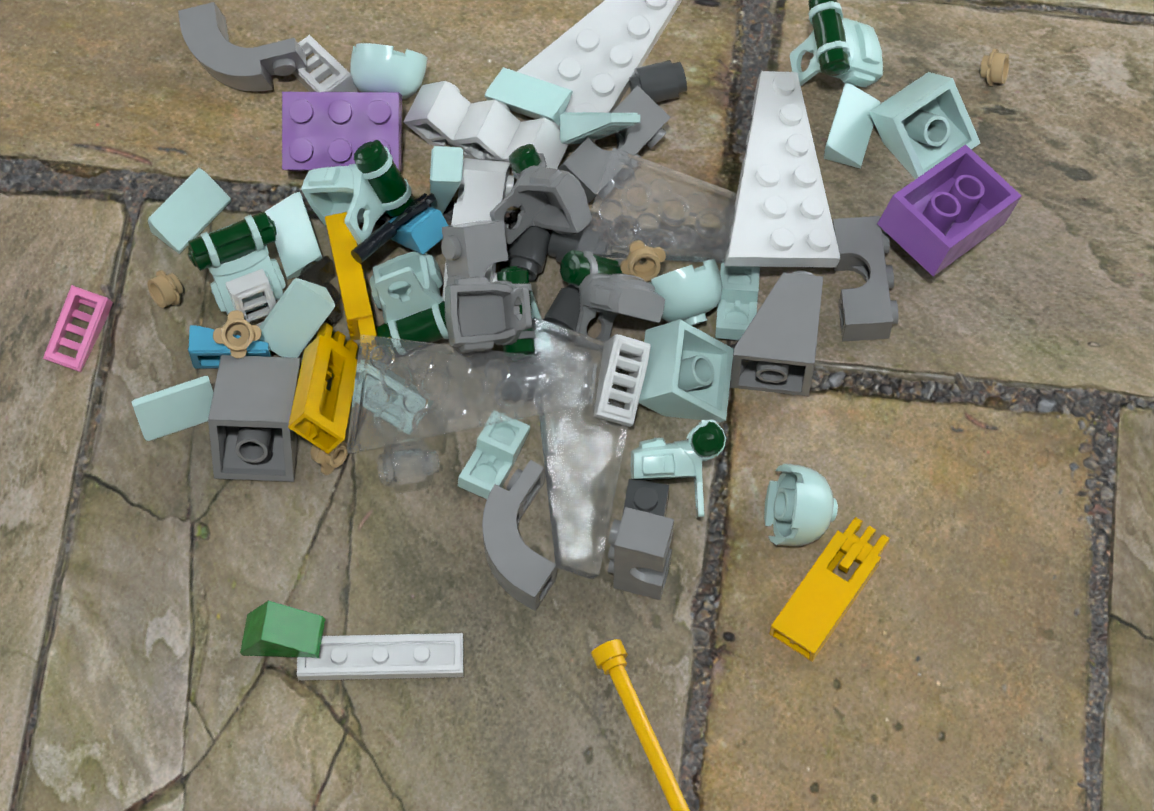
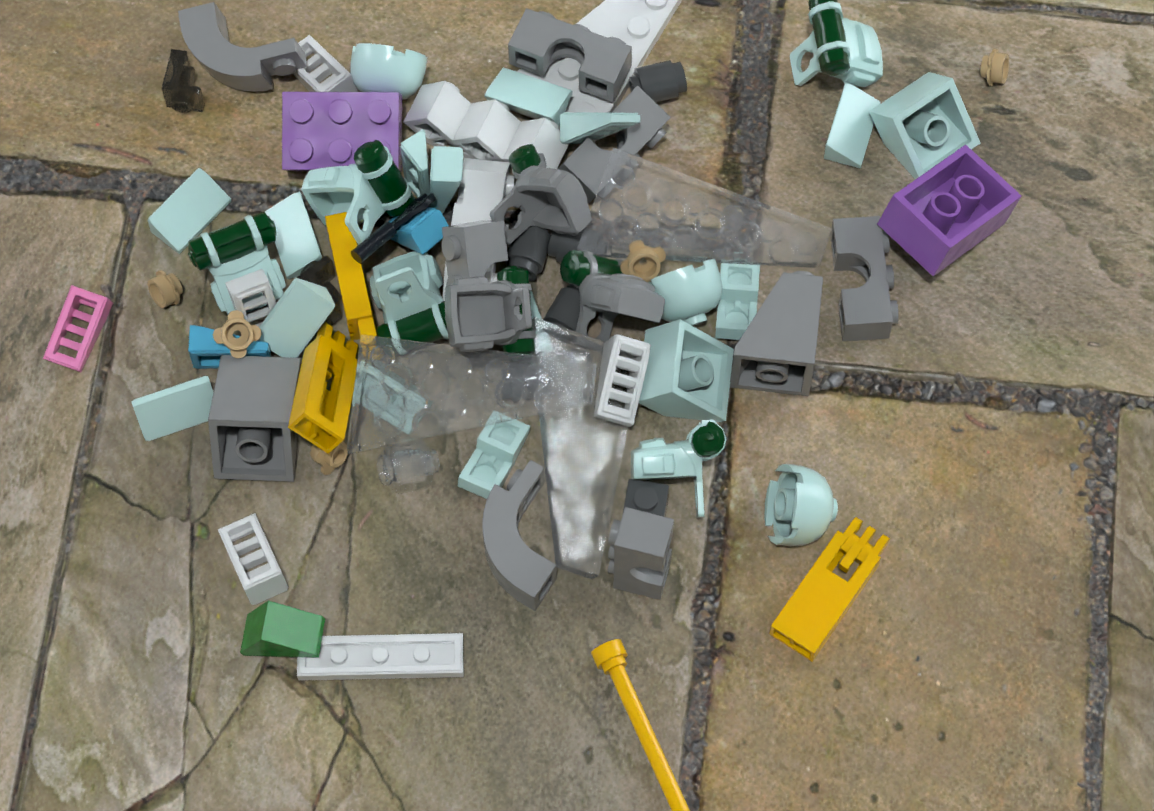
white wing [724,71,841,268] -> none
none -> clear smoke bracket [162,49,205,113]
none -> white slope [218,513,288,605]
none -> light aqua slope [400,130,431,206]
none -> light grey arch [508,8,632,103]

